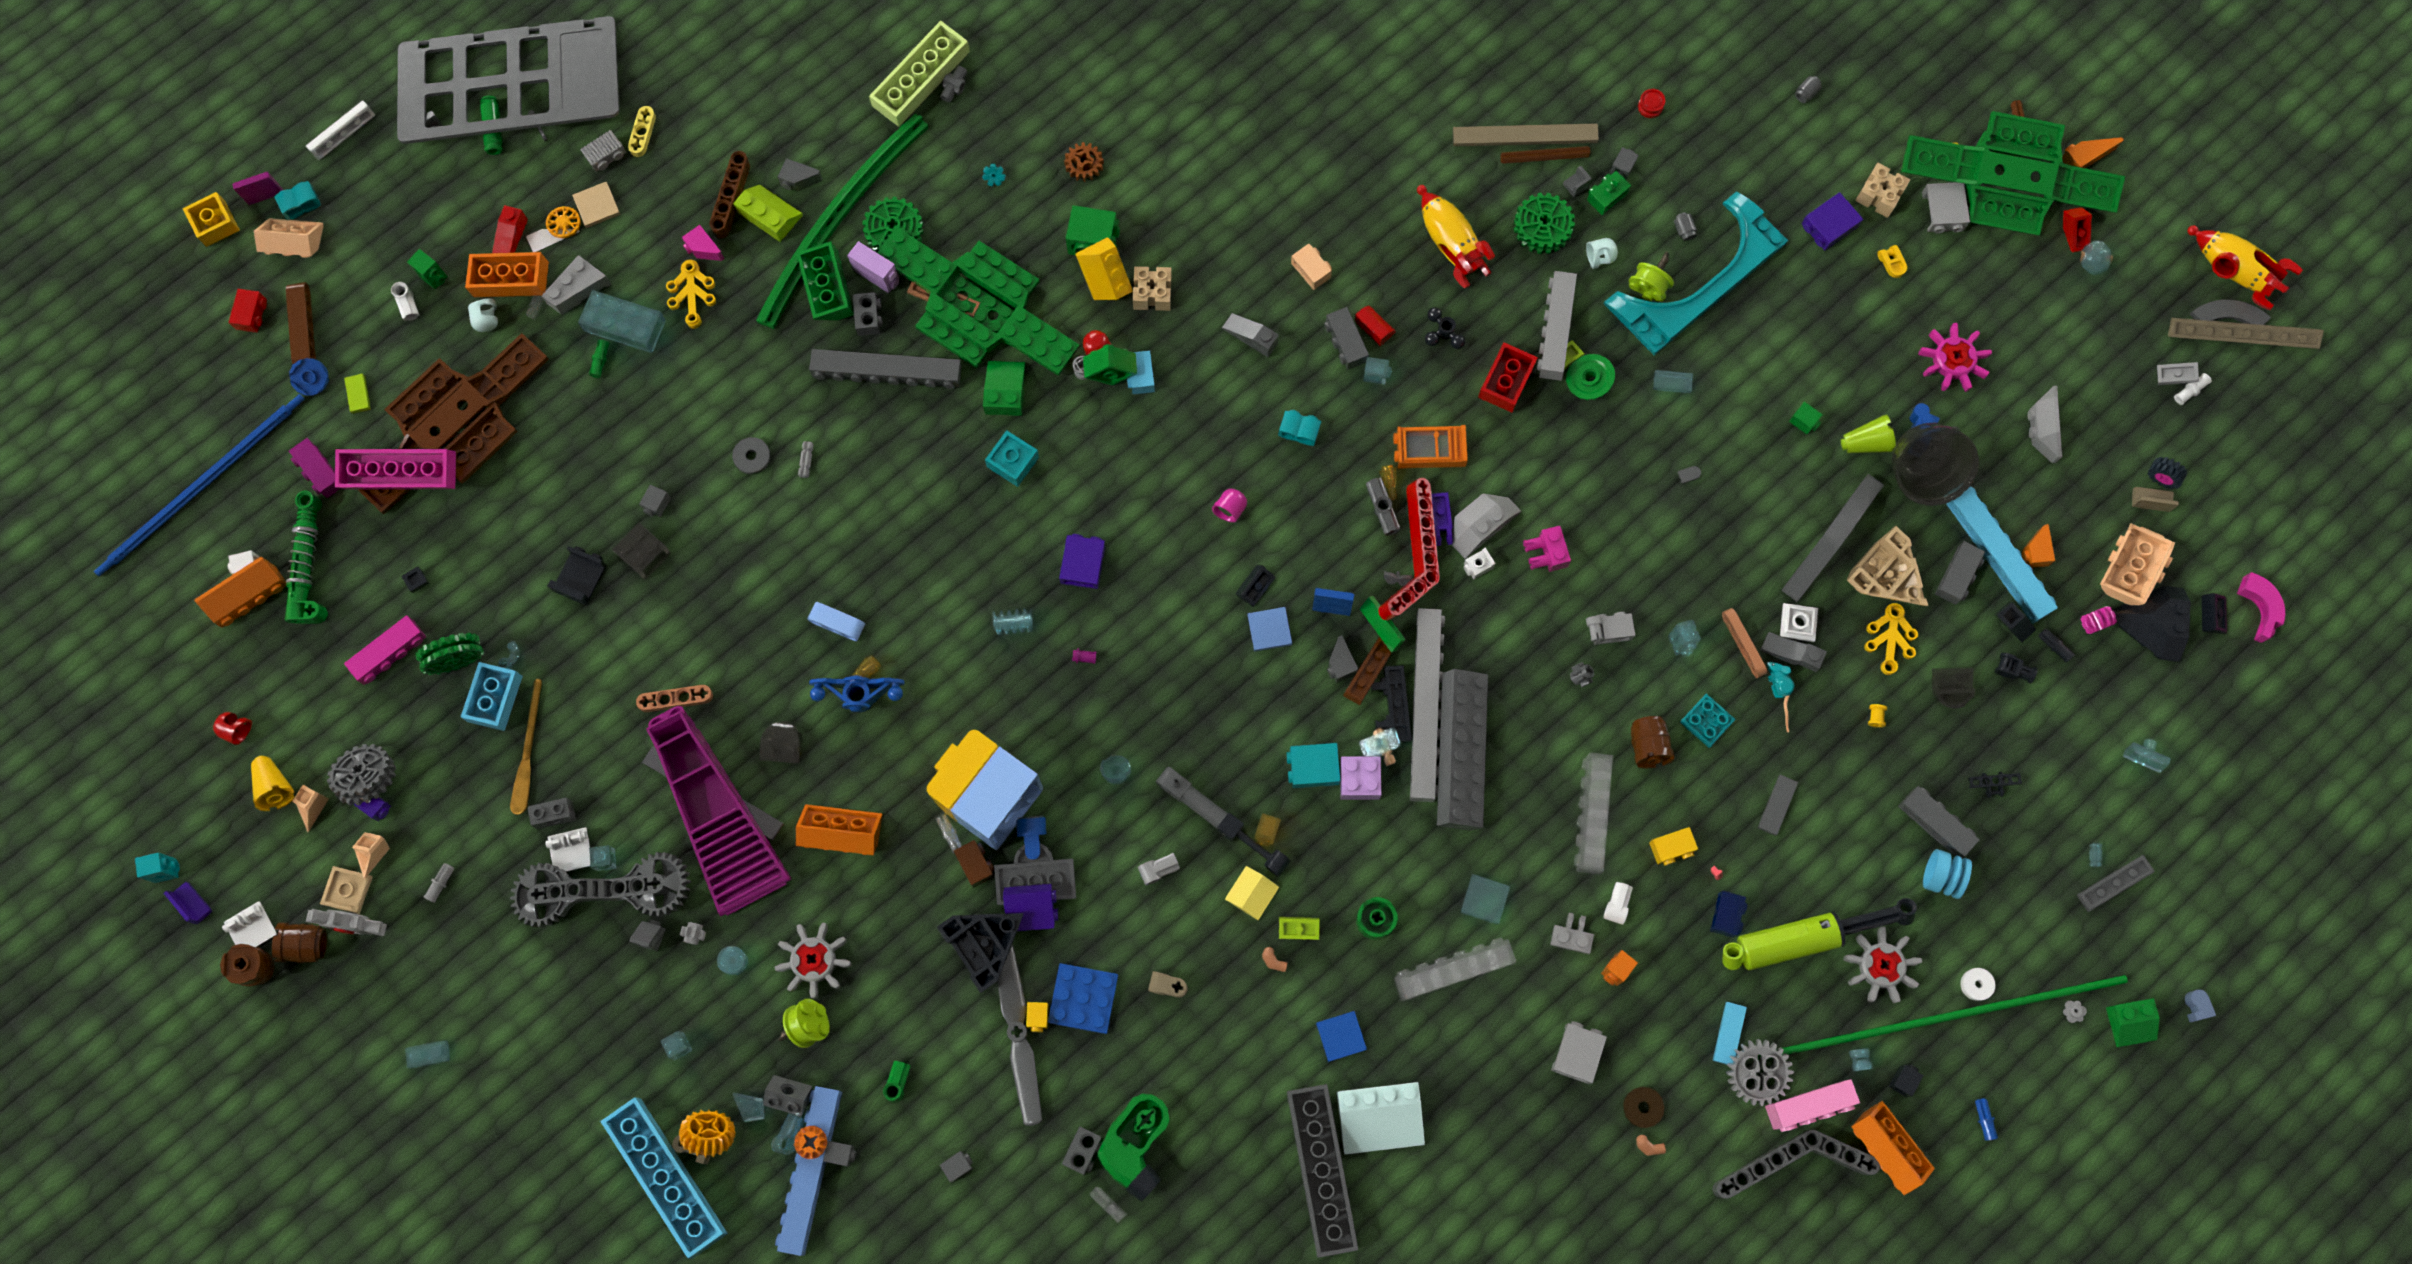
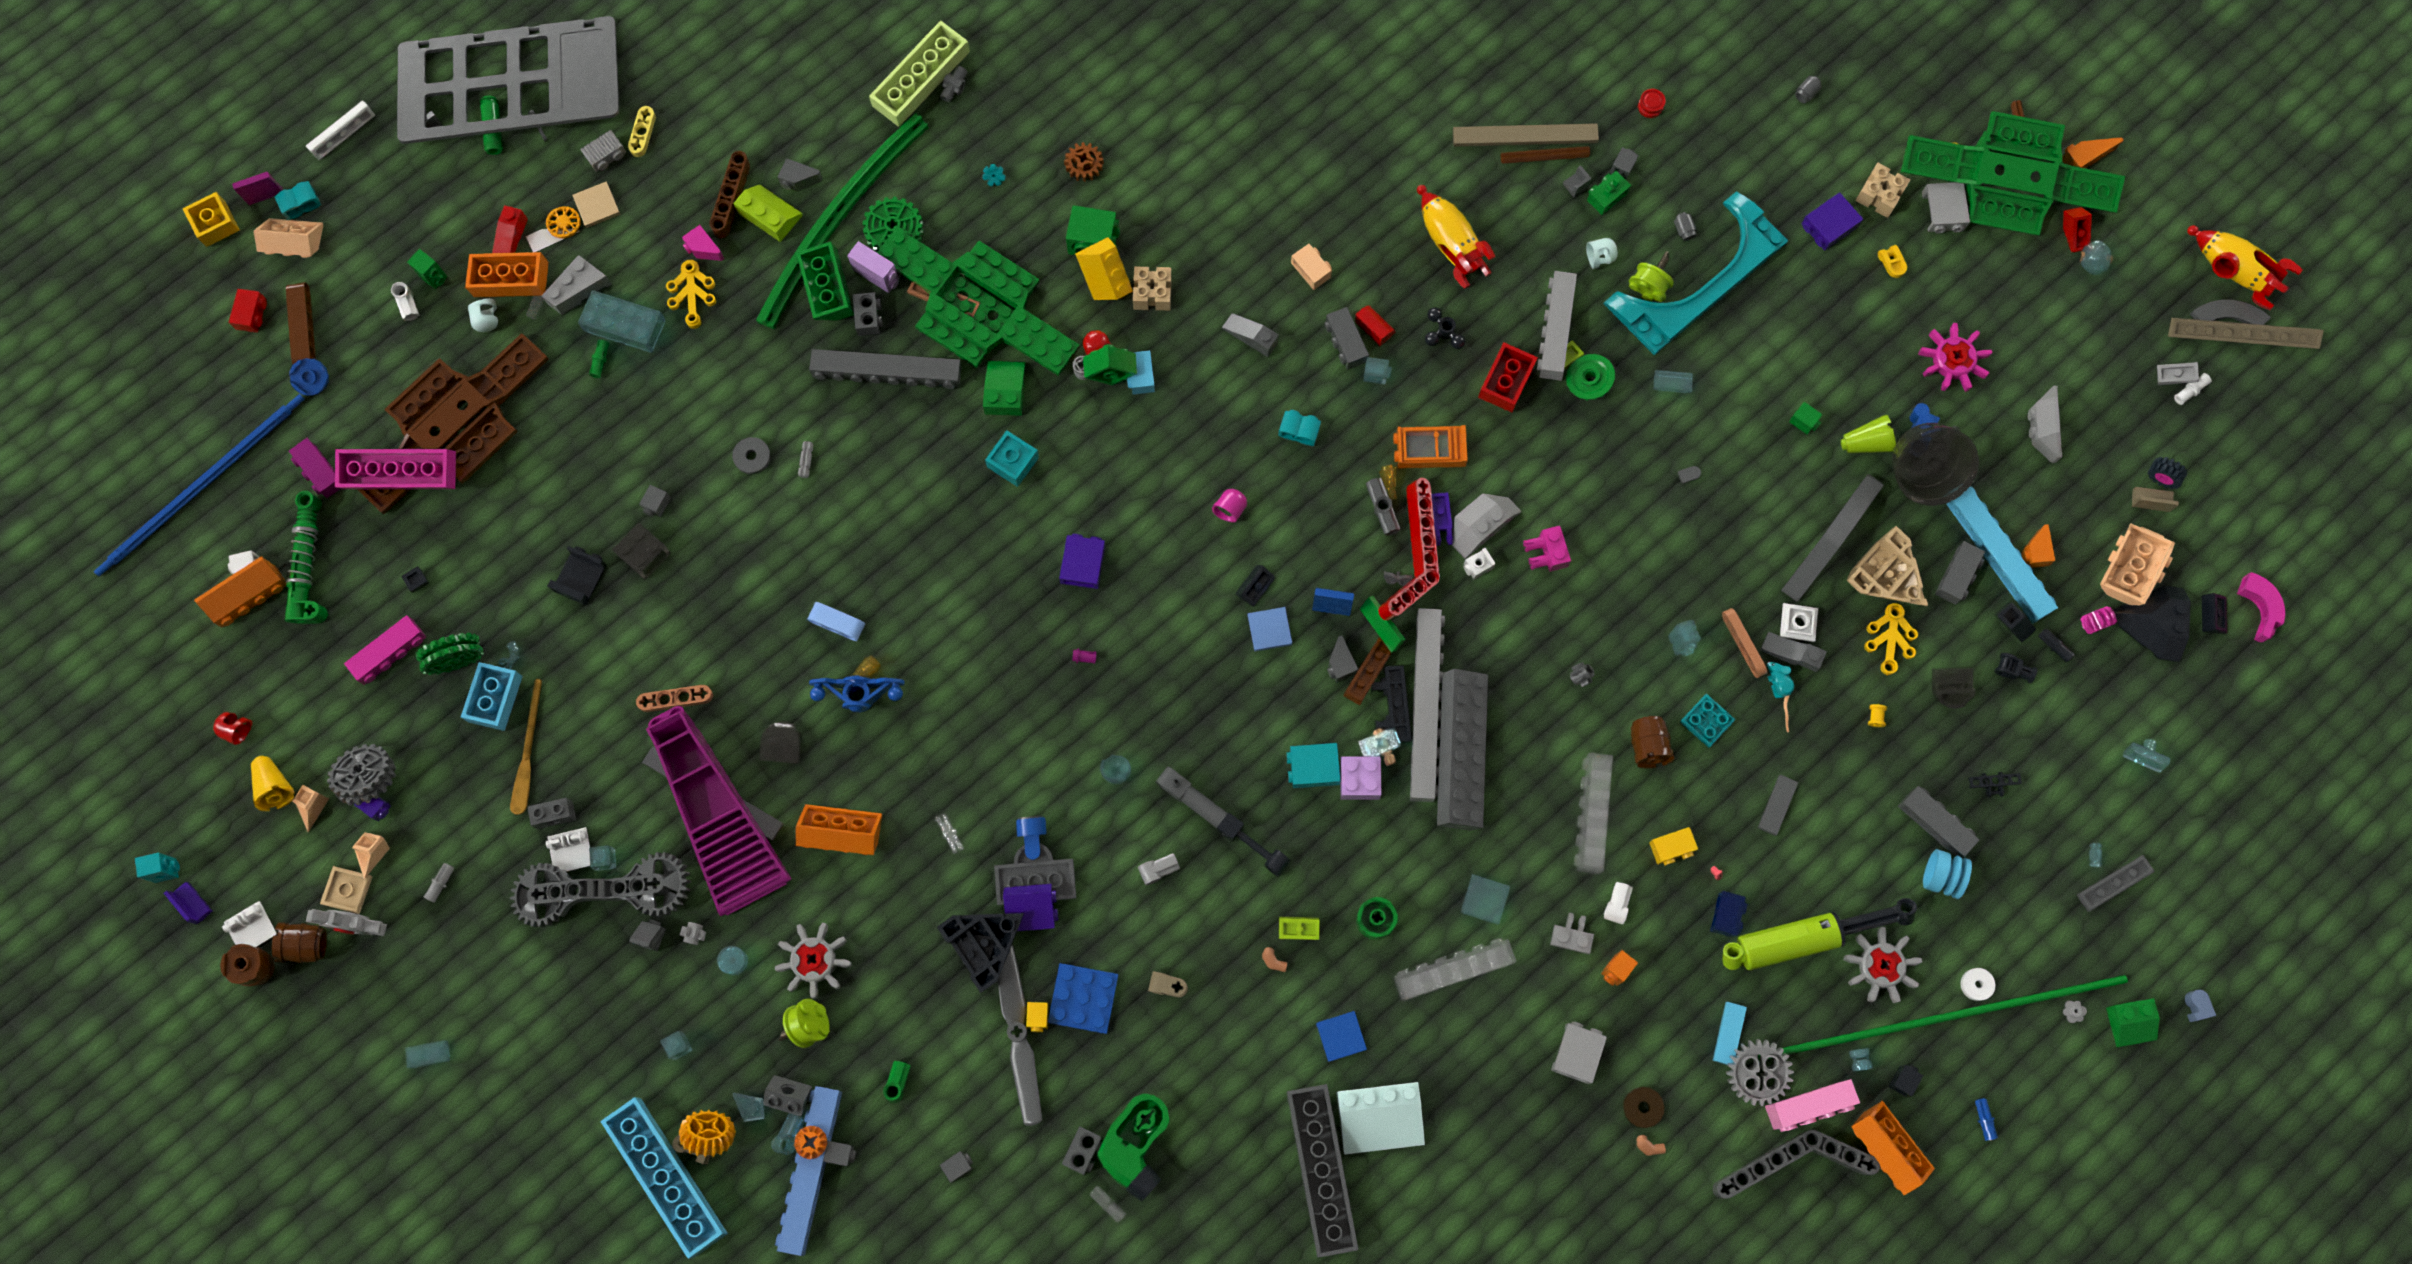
lime tile [344,373,371,414] -> none
light blue piece [927,730,1043,850] -> none
reddish brown piece [954,840,995,888] -> none
clear light blue piece [993,608,1033,635] -> none
light yellow slope [1225,866,1279,920] -> none
clear yellow brick [1255,813,1281,846] -> none
green piece [1514,193,1575,254] -> none
light grey hinge [1586,612,1635,645] -> none

